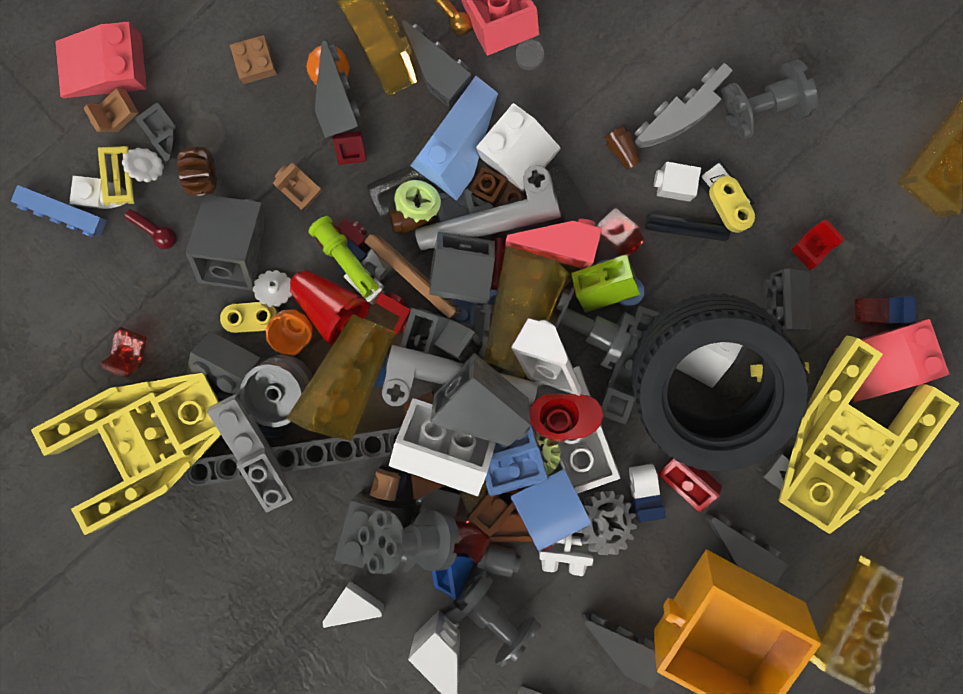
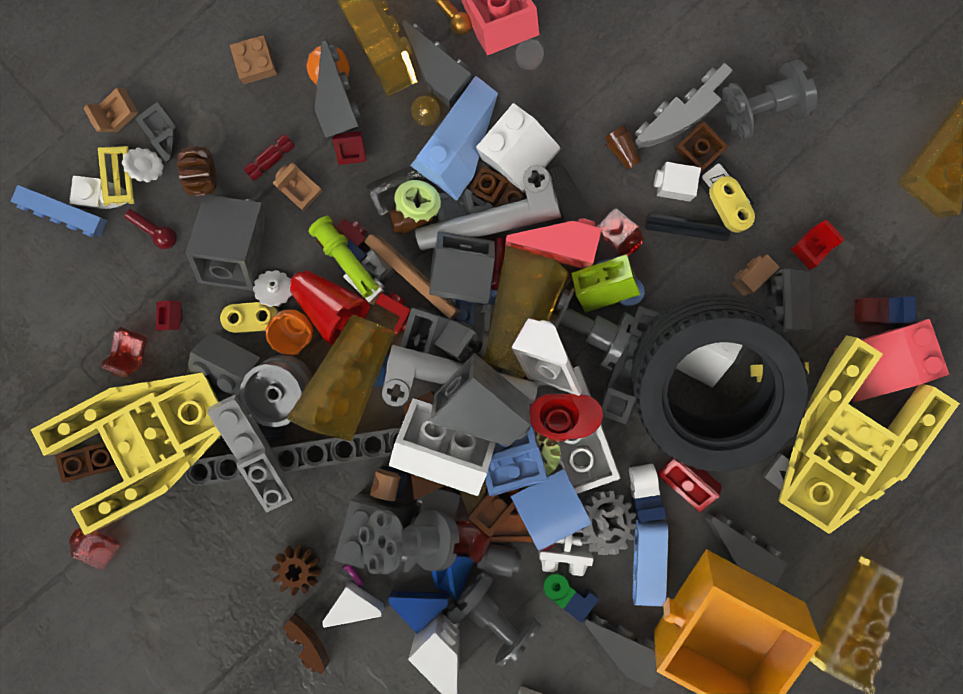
coral slope [55,21,147,98] -> none
none -> reddish brown slope [55,443,118,483]
none -> clear red bracket [69,528,120,571]
none -> dark red plate [156,300,183,331]
none -> dark red axle [244,134,295,180]
none -> reddish brown gear [271,544,322,596]
none -> reddish brown slope [282,612,330,675]
none -> magenta piece [342,564,364,587]
none -> blue slope [389,591,449,634]
none -> clear yellow tile [411,96,440,126]
none -> leg [543,570,599,623]
none -> light blue beam [632,520,668,606]
none -> reddish brown piece [674,121,728,173]
none -> medium nougat piece [731,254,780,296]

